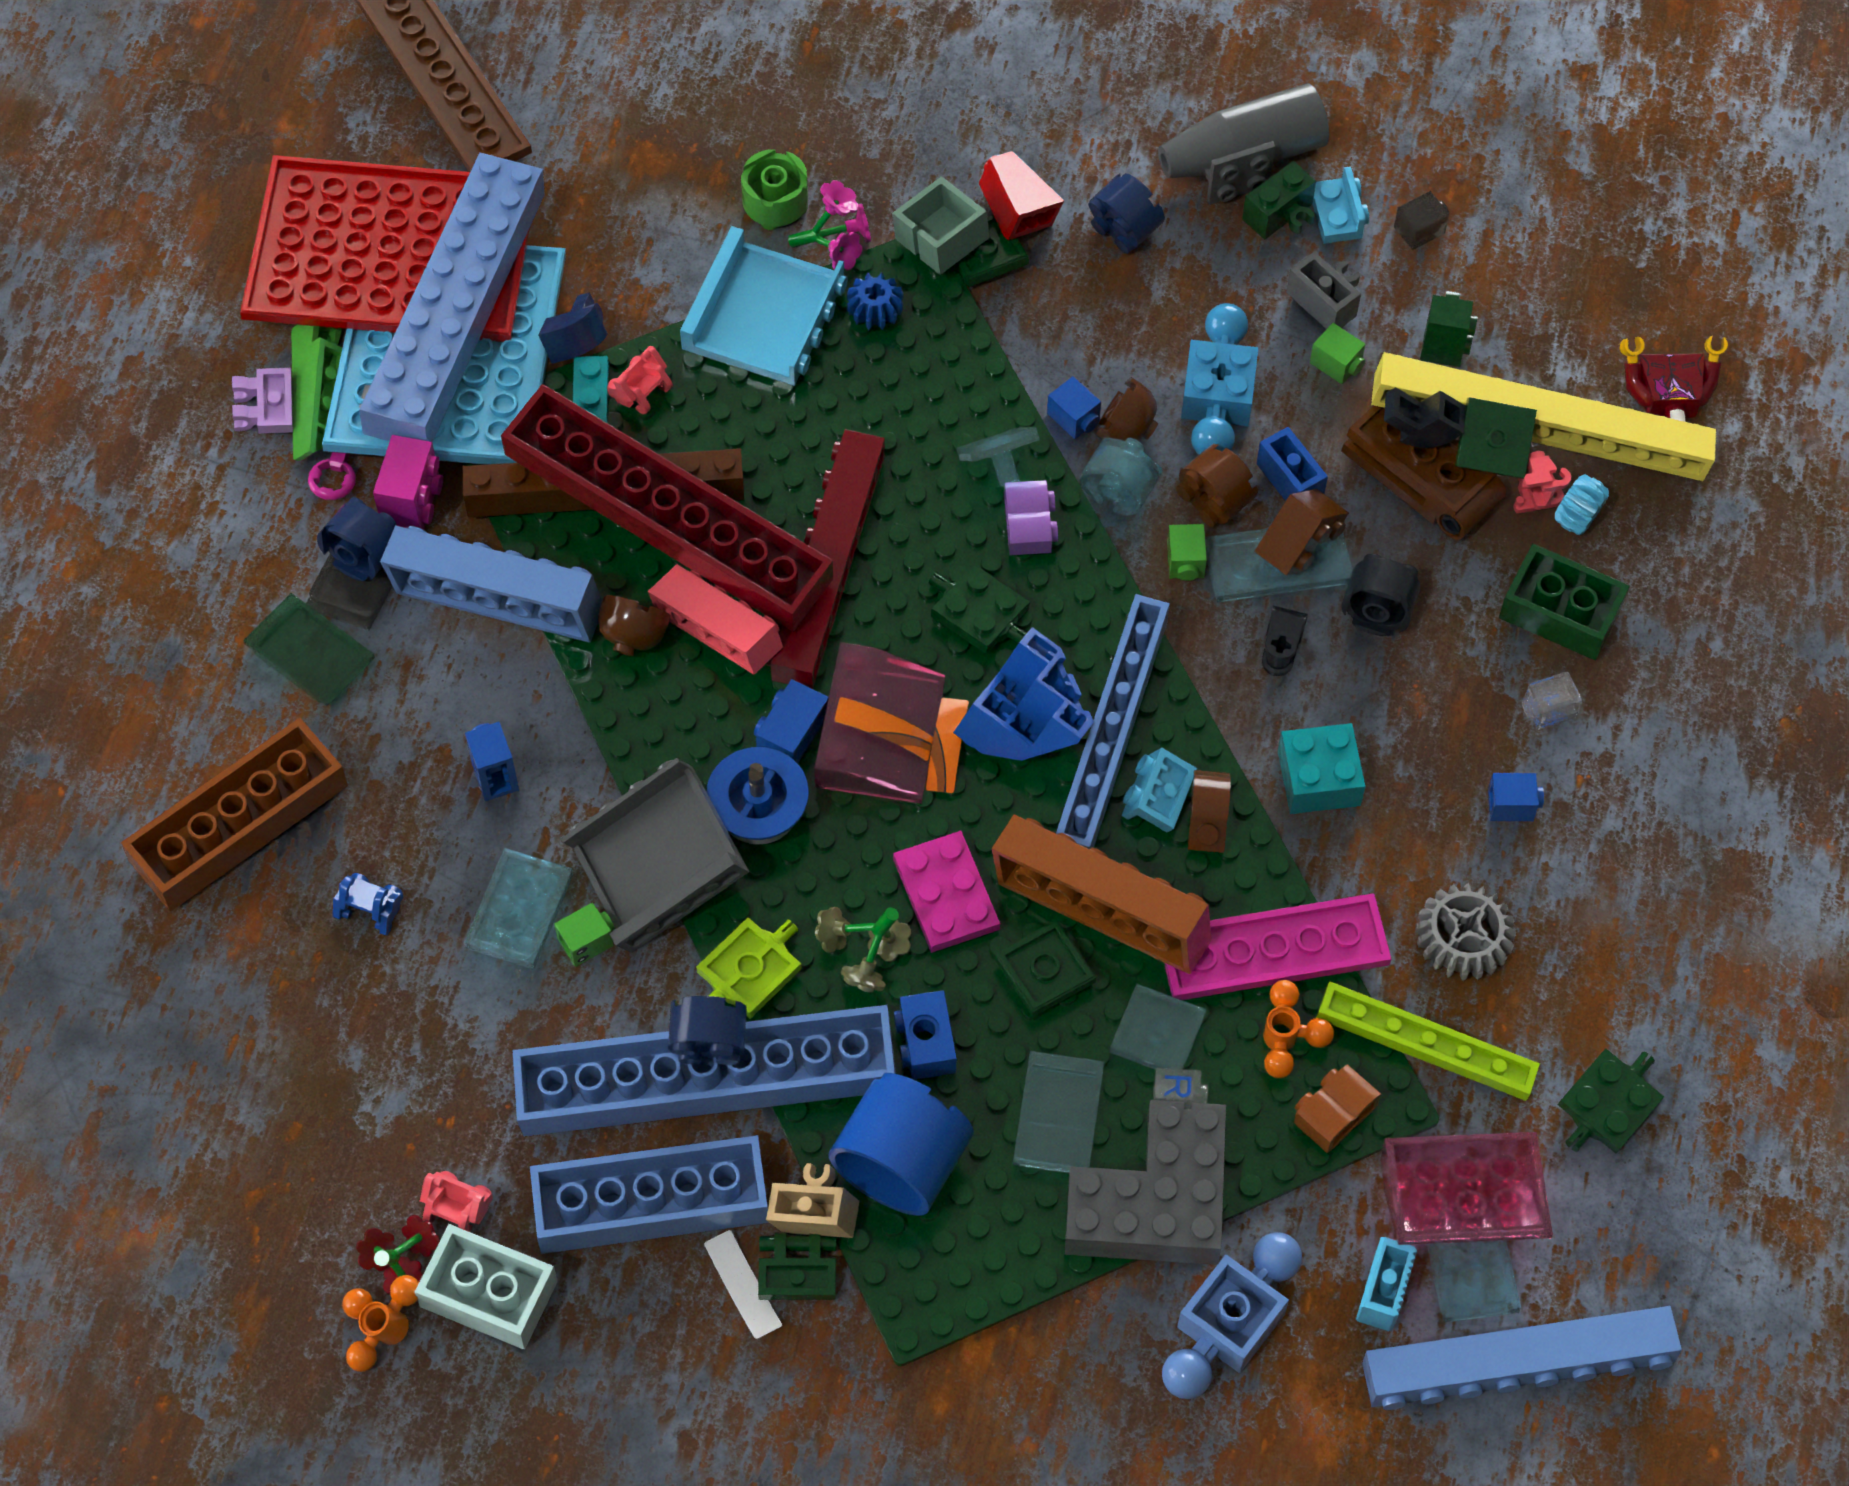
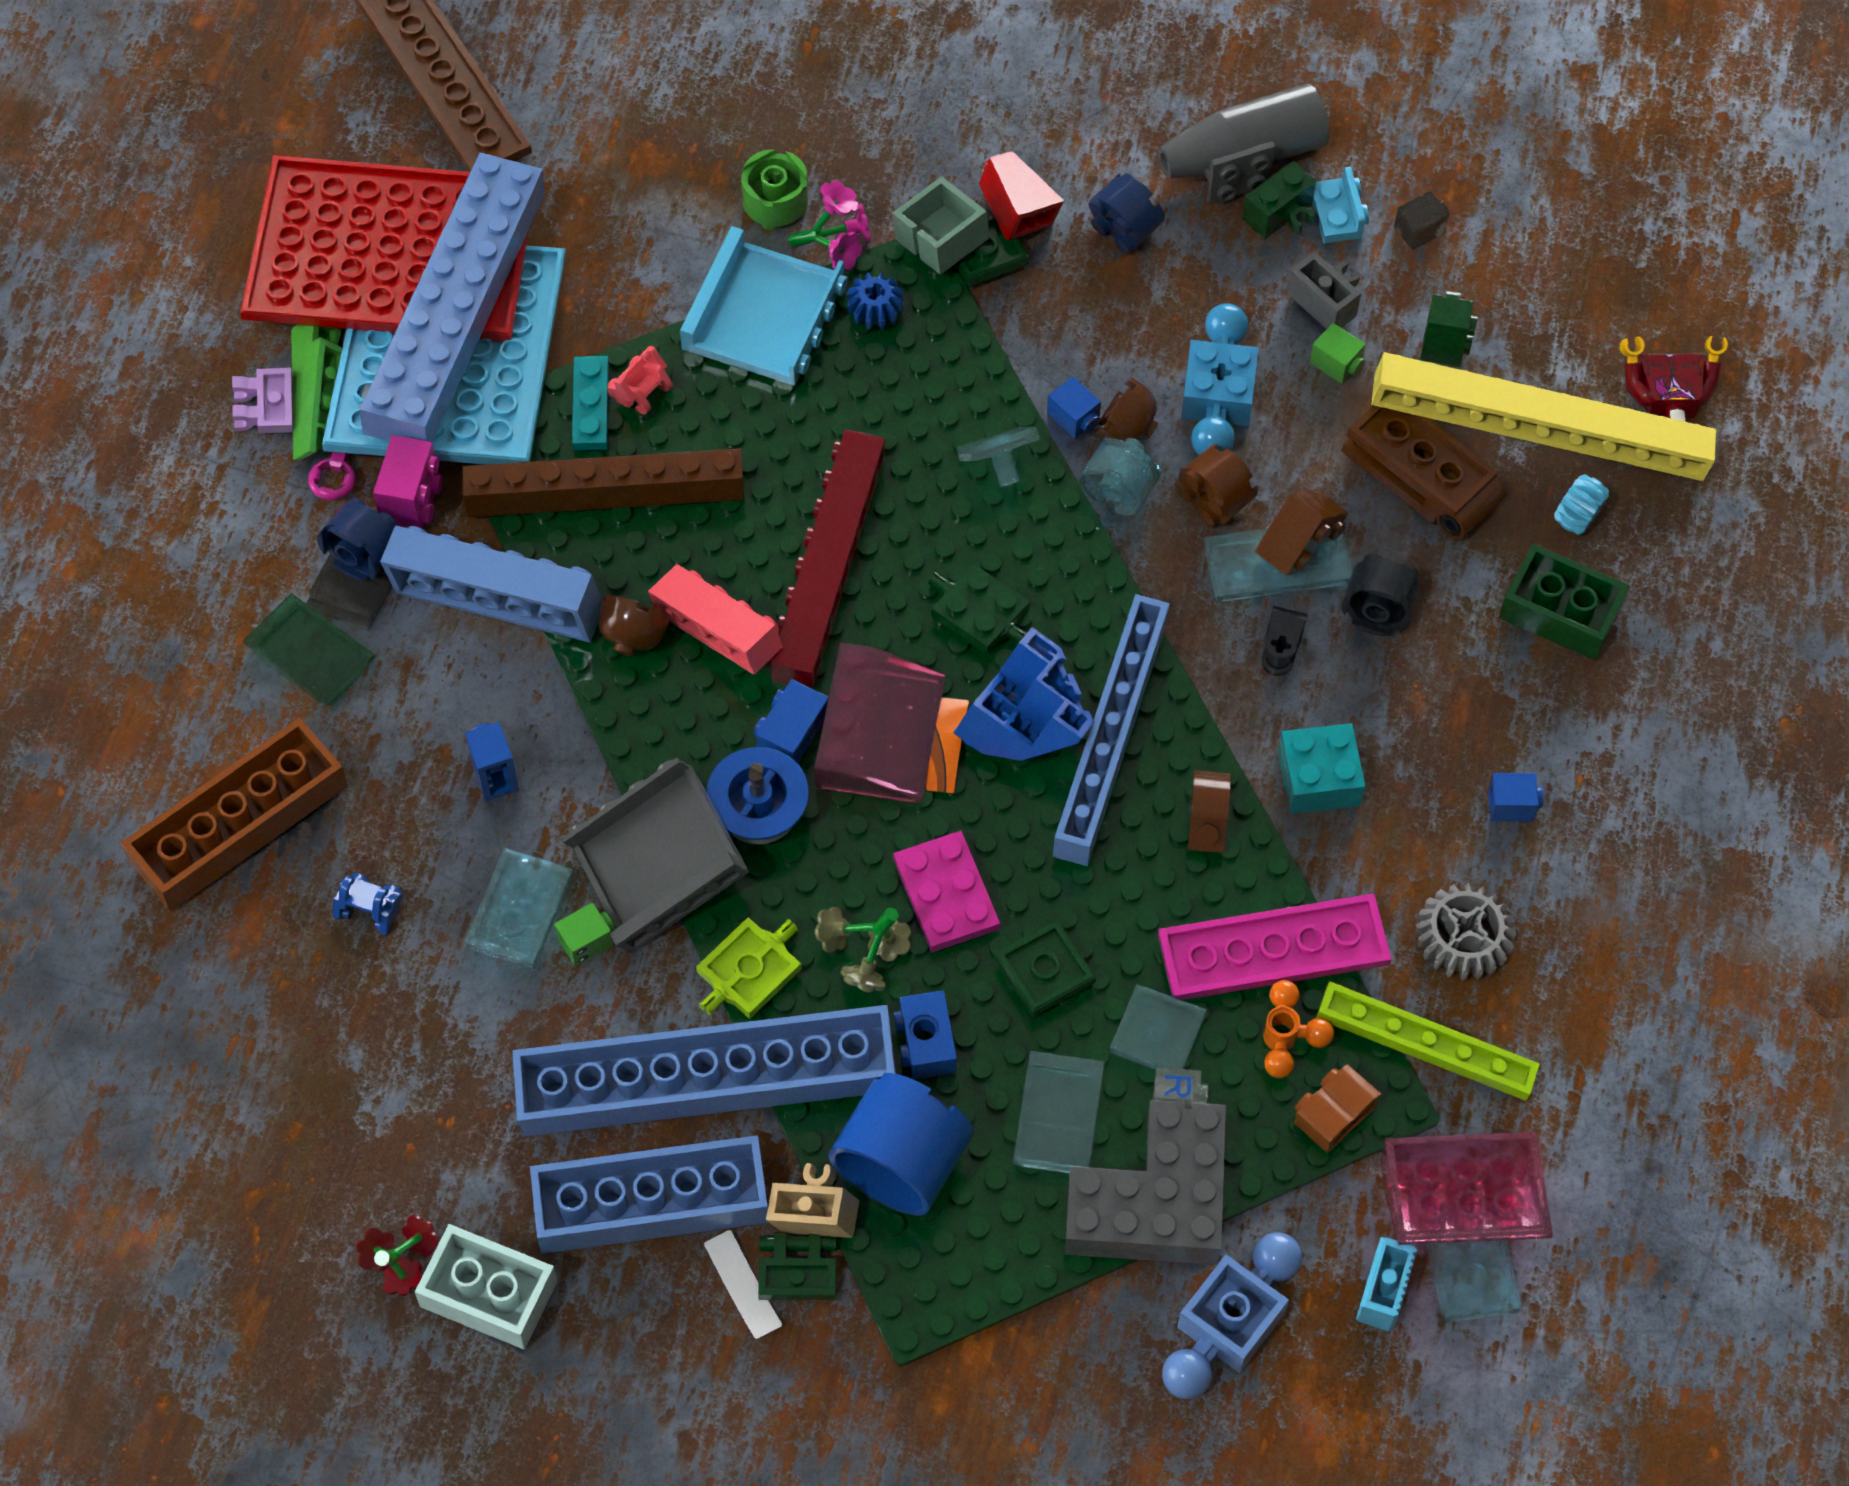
orange piece [342,1275,419,1372] -> none
coral piece [420,1171,493,1232] -> none
dark red brick [501,384,833,632] -> none
dark blue brick [538,292,608,364] -> none
dark blue brick [668,996,747,1065] -> none
orange sticker [834,697,933,761] -> none
dark orange brick [992,814,1212,974] -> none
medium lavender brick [1004,480,1058,555] -> none
medium azure bracket [1122,747,1197,832] -> none
bright green brick [1167,524,1207,581] -> none
blue brick [1256,427,1328,501] -> none
medium blue brick [1362,1306,1682,1410] -> none
black brick [1384,387,1466,448] -> none
dark green plate [1455,397,1537,479] -> none
coral piece [1513,451,1571,513] -> none
clear brick [1522,671,1583,730] -> none
dark green plate [1557,1048,1664,1154] -> none

